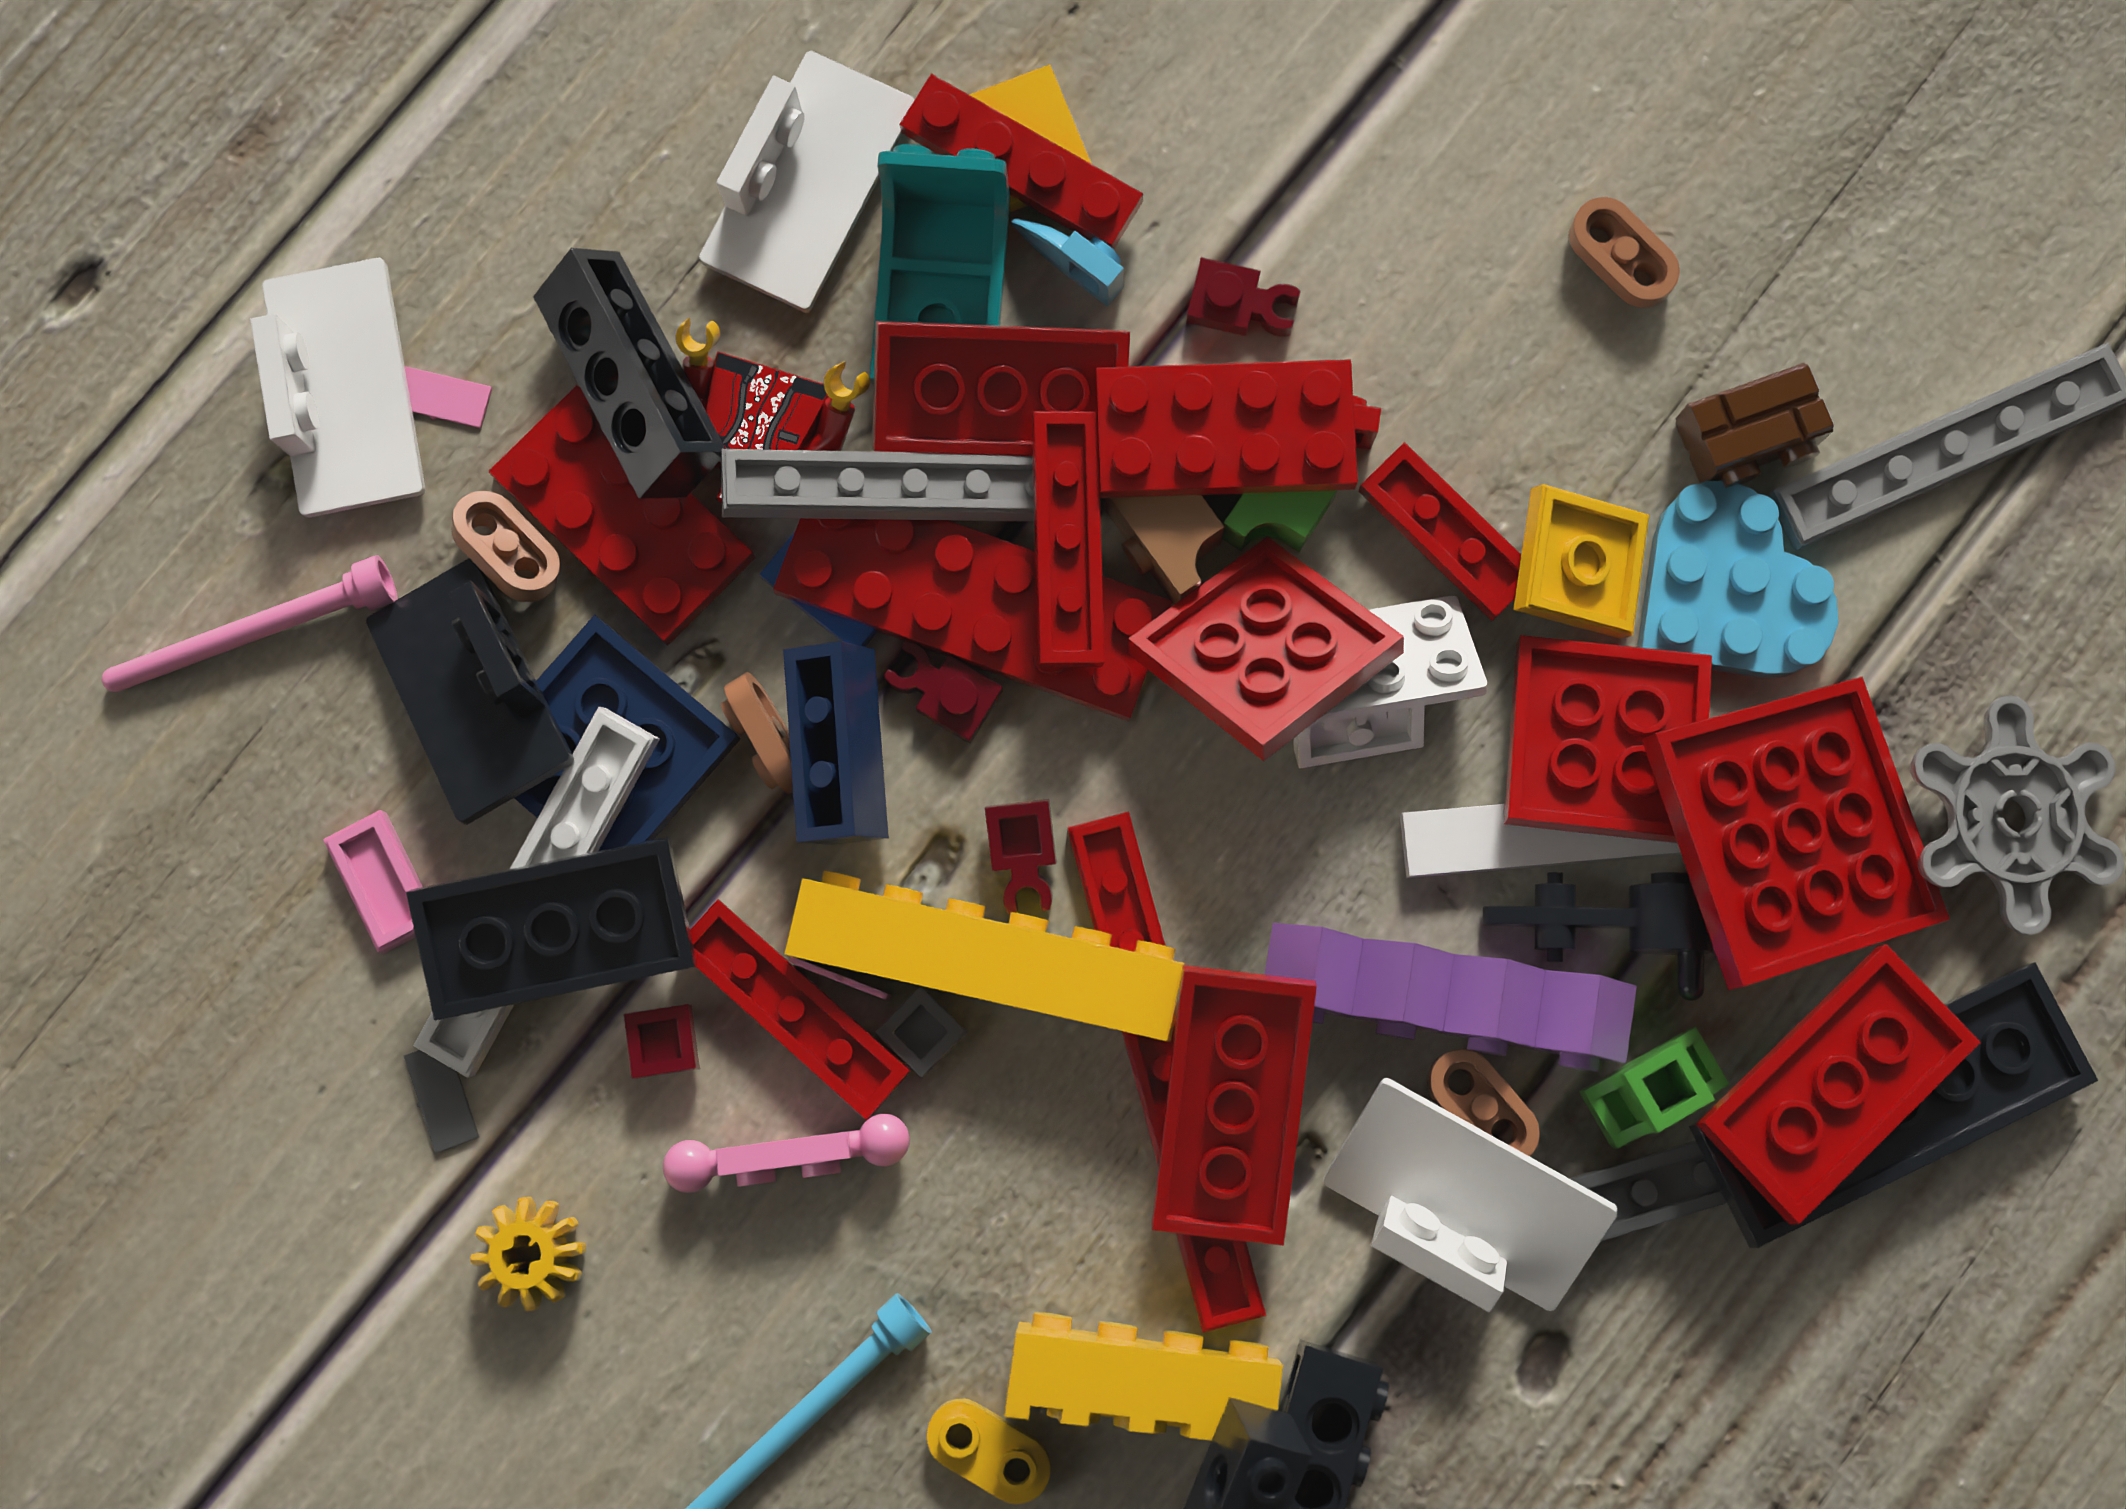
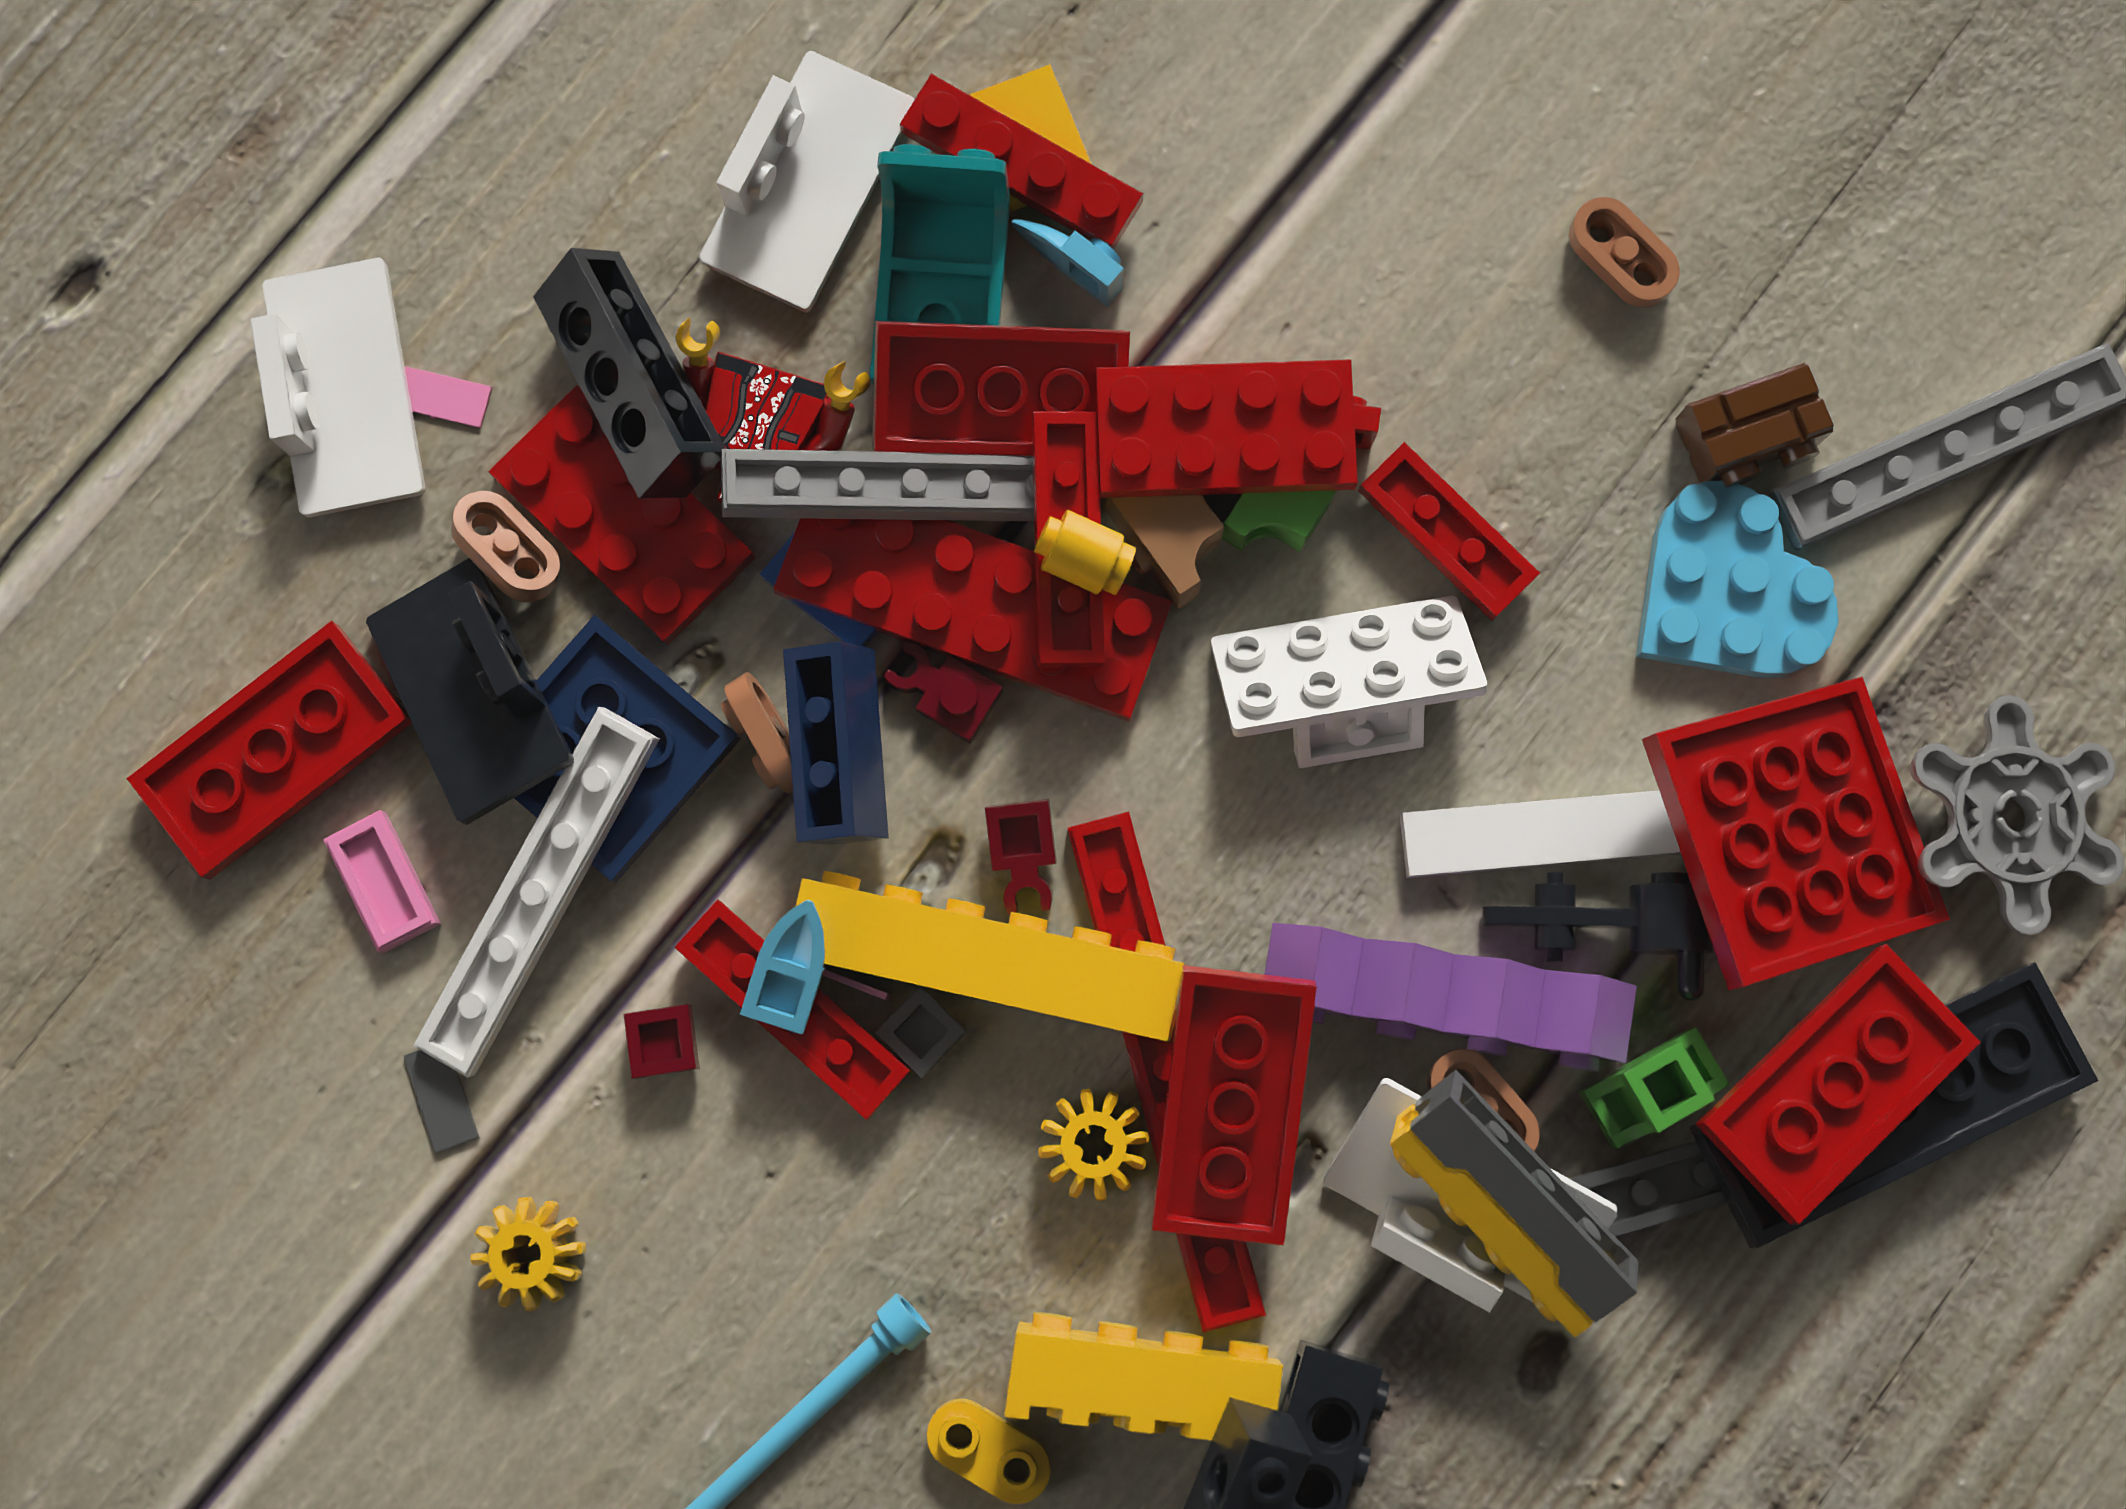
bright pink piece [102,555,397,692] -> none
black plate [406,837,697,1021] -> none
bright pink plate [663,1114,910,1193] -> none
red plate [1128,537,1404,762] -> none
dark red plate [1186,257,1301,337] -> none
red plate [1504,635,1712,843] -> none
yellow tile [1513,484,1649,639] -> none
none -> red plate [126,620,412,880]
none -> medium azure plate [740,900,825,1035]
none -> yellow brick [1034,510,1136,595]
none -> yellow gear [1038,1089,1149,1201]
none -> dark grey piece [1390,1070,1638,1338]

